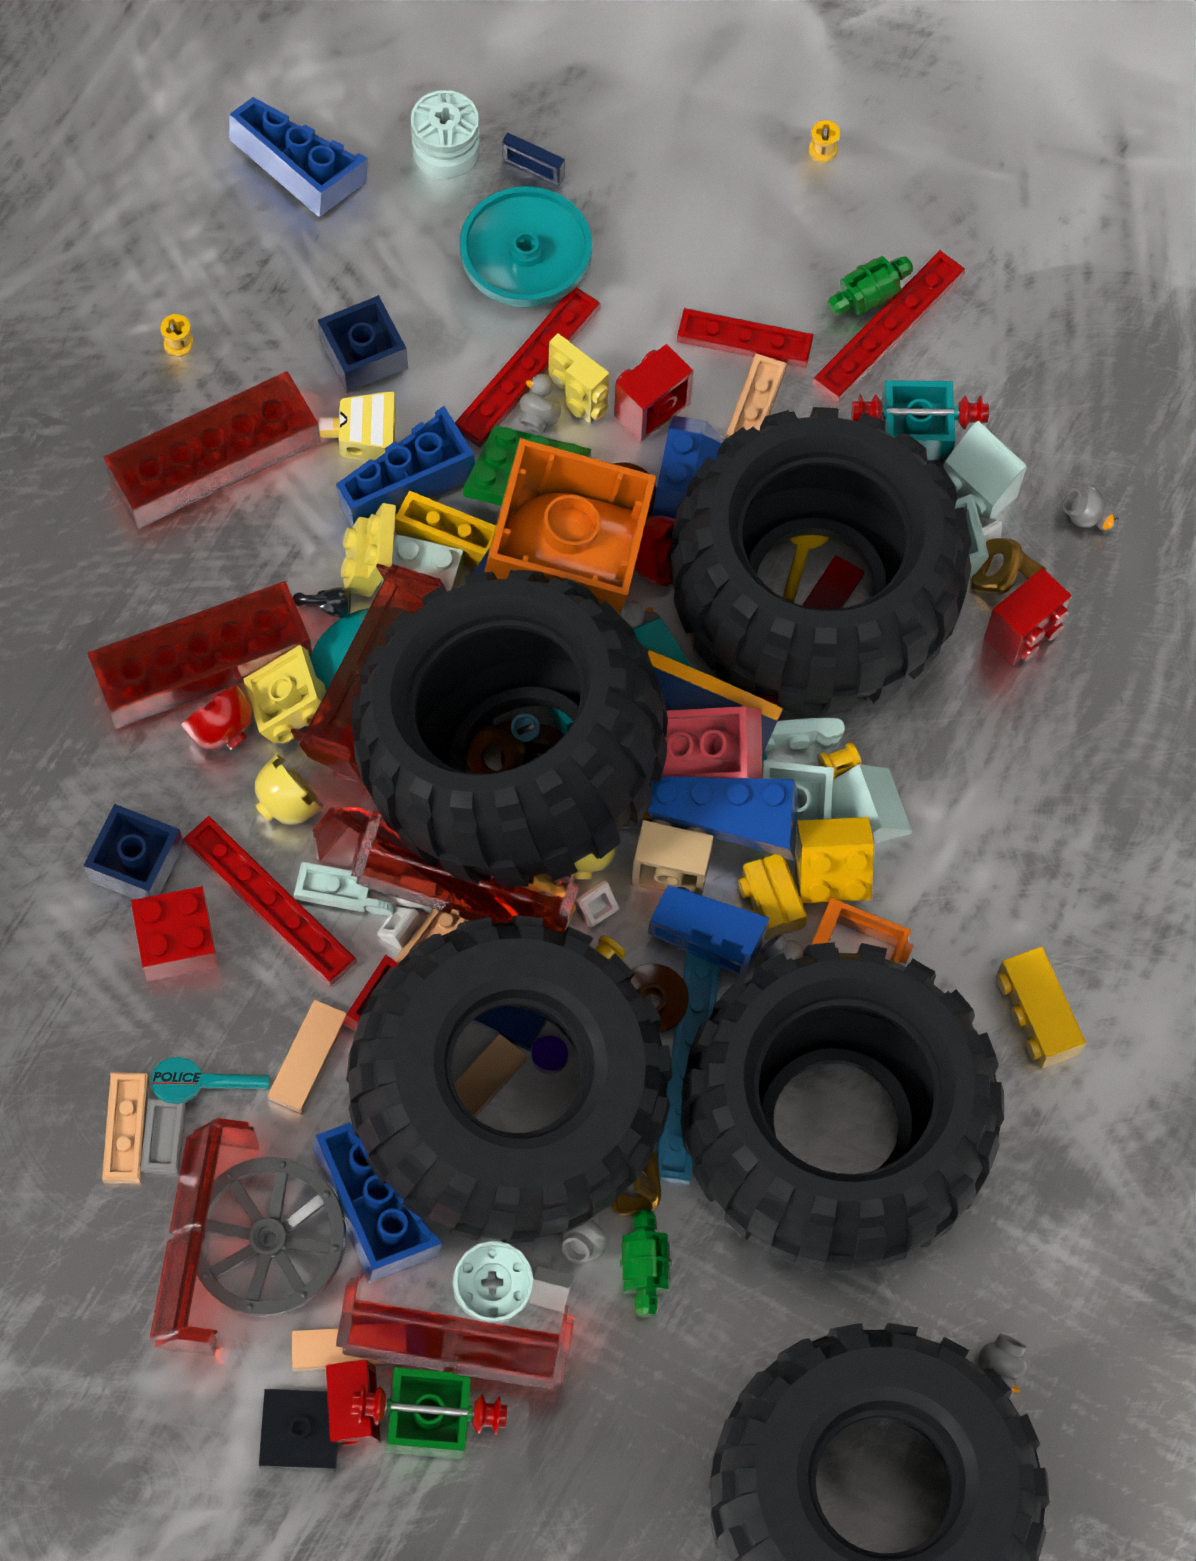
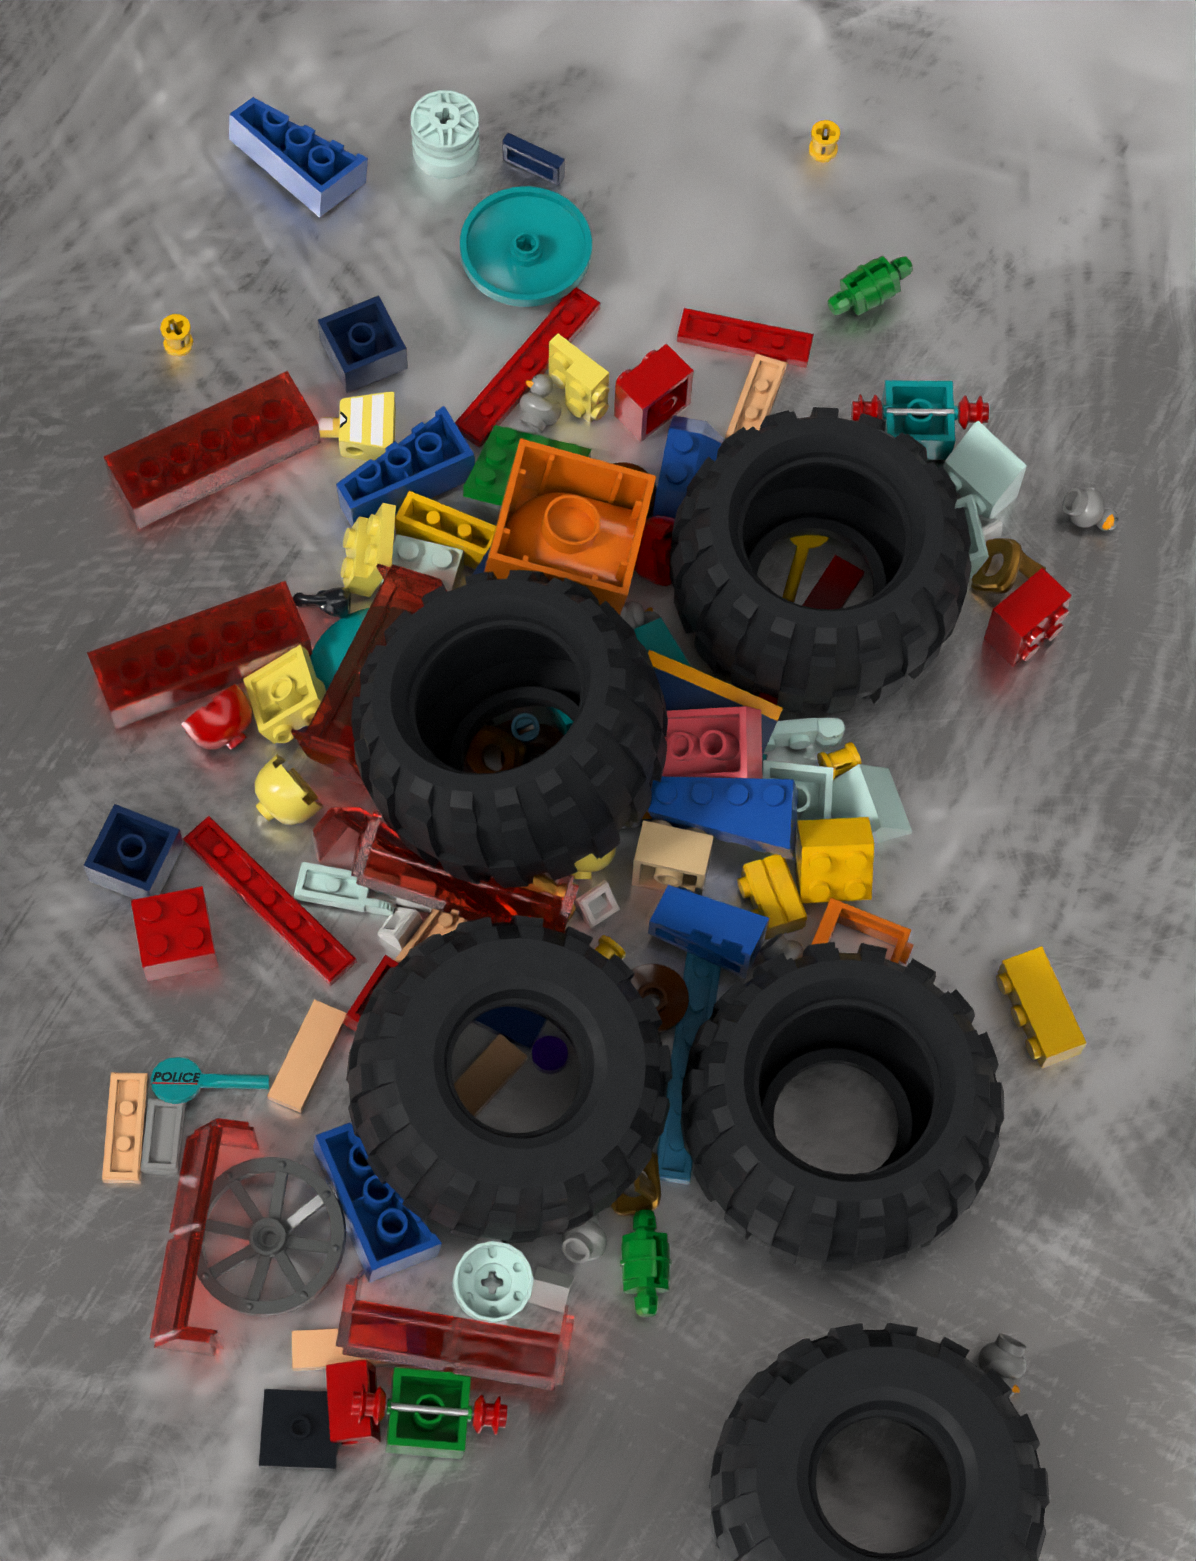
red tile [813,250,965,403] -> none

